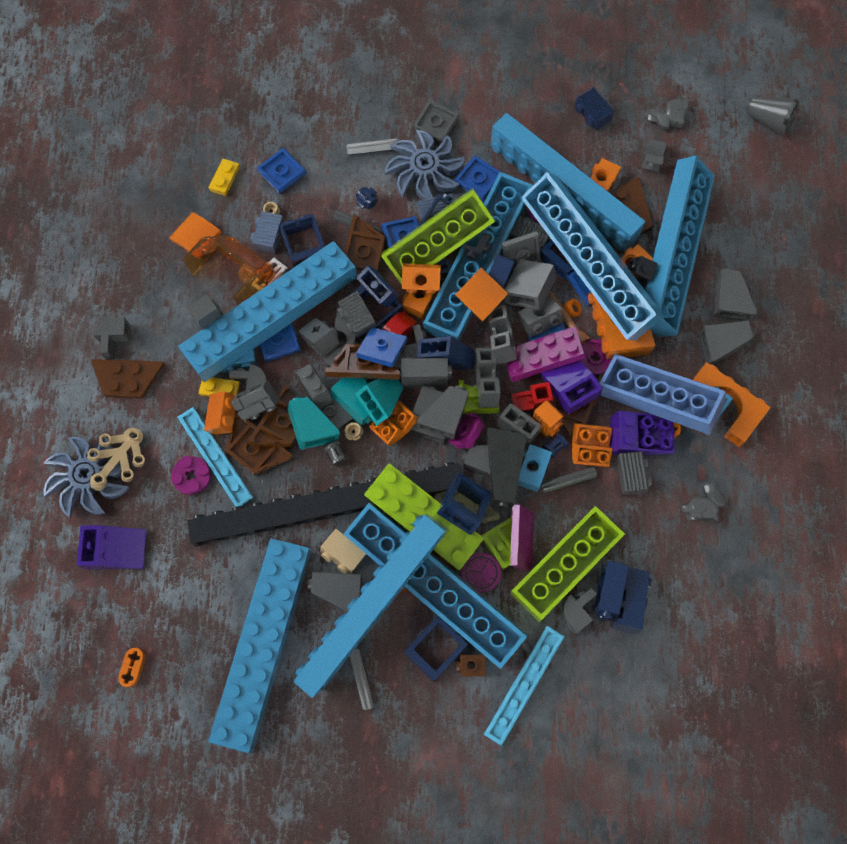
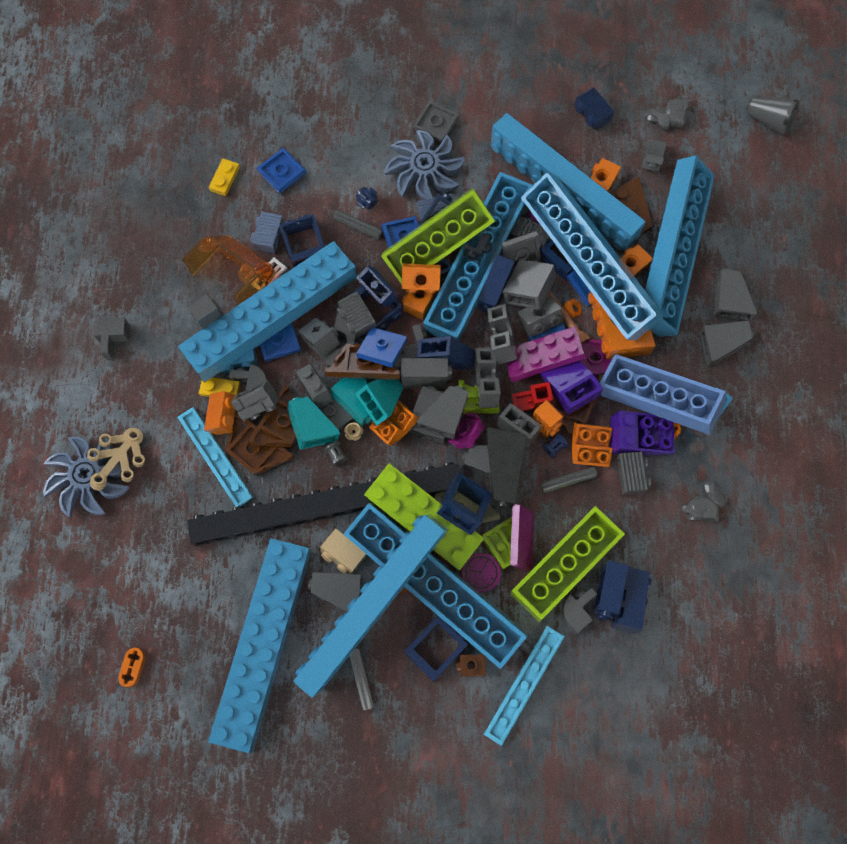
dark purple slope [77,525,147,569] -> none
reddish brown wing [91,359,165,399] -> none
orange slope [169,212,222,258] -> none
magenta plate [171,456,211,496] -> none
tan plate [263,202,280,214] -> none
reddish brown wing [344,214,386,279] -> none
light grey axle [347,138,398,154] -> none
red brick [382,312,418,338] -> none
blue plate [454,155,500,202] -> none
orange slope [455,268,508,321] -> none
dark azure brick [518,444,552,492] -> none
black brick [628,256,658,283] -> none
orange arch [693,362,771,447] -> none

